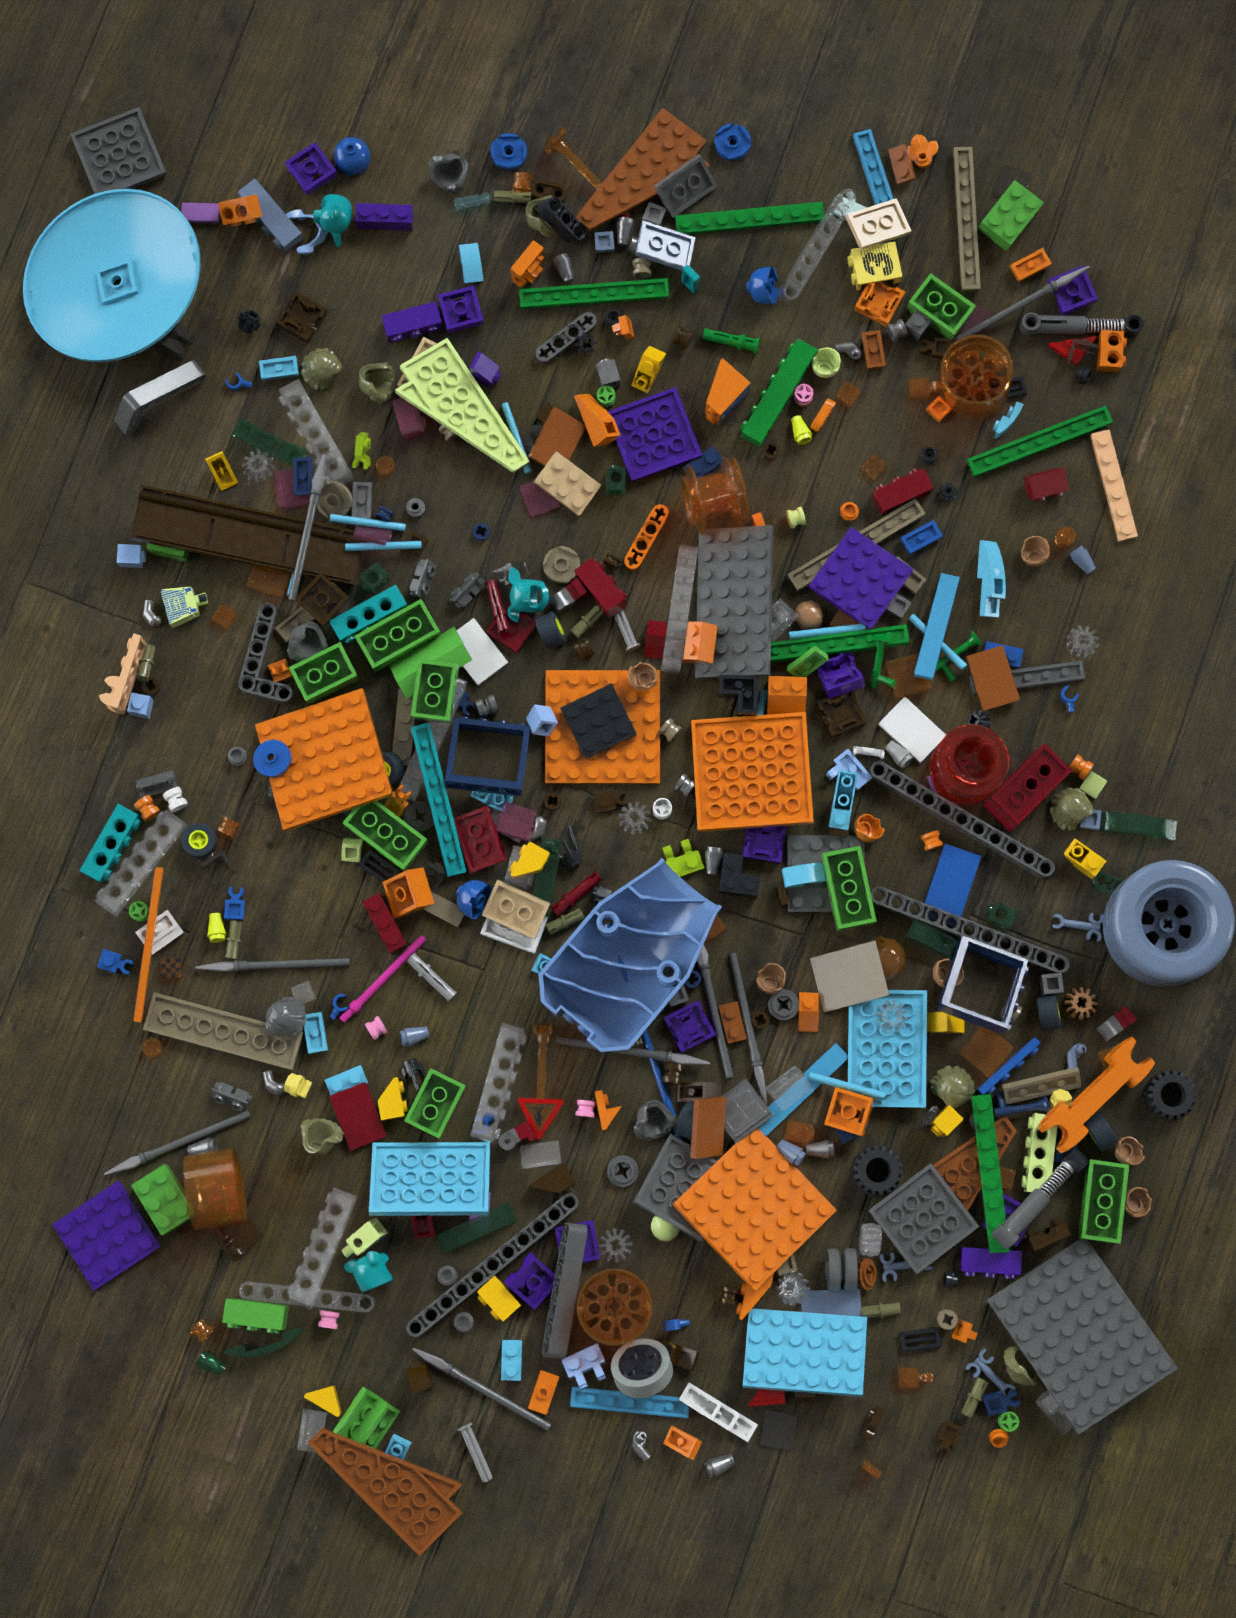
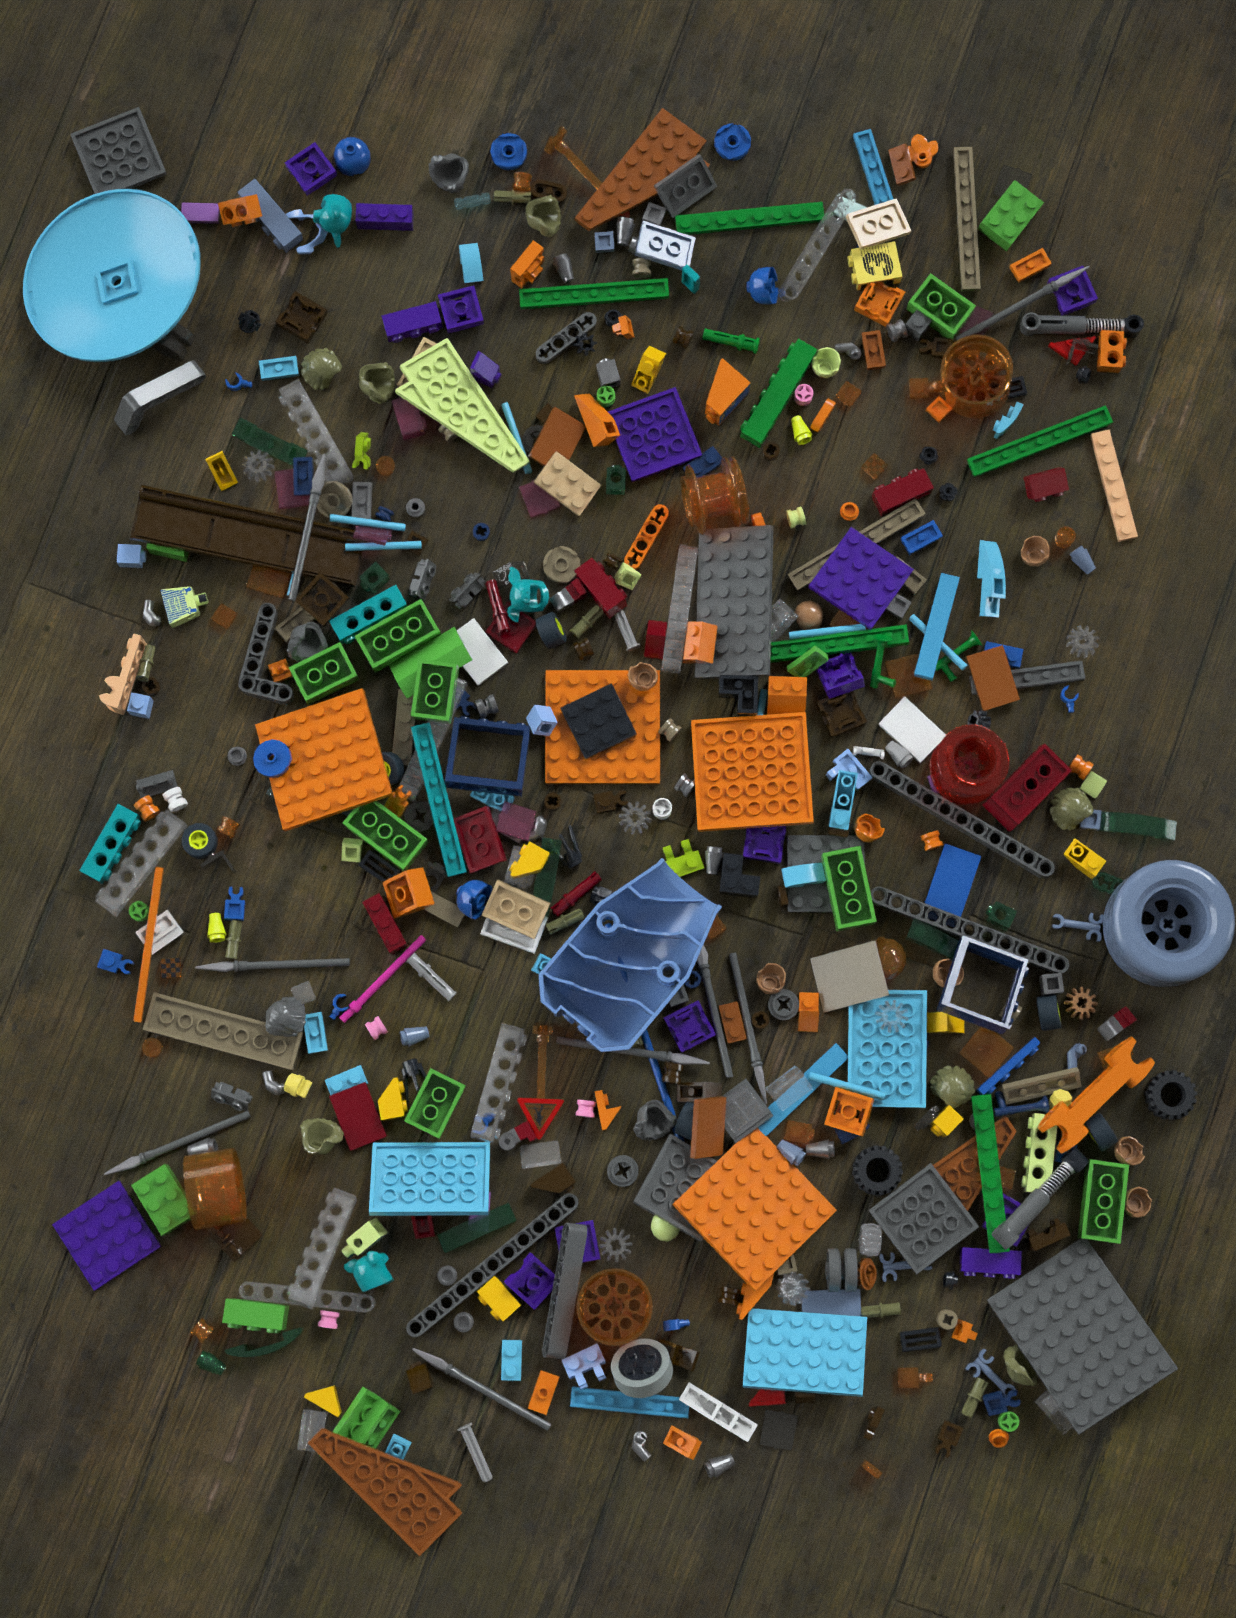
black beam [537,197,586,243] -> none
none -> yellowish green slope [615,562,641,590]

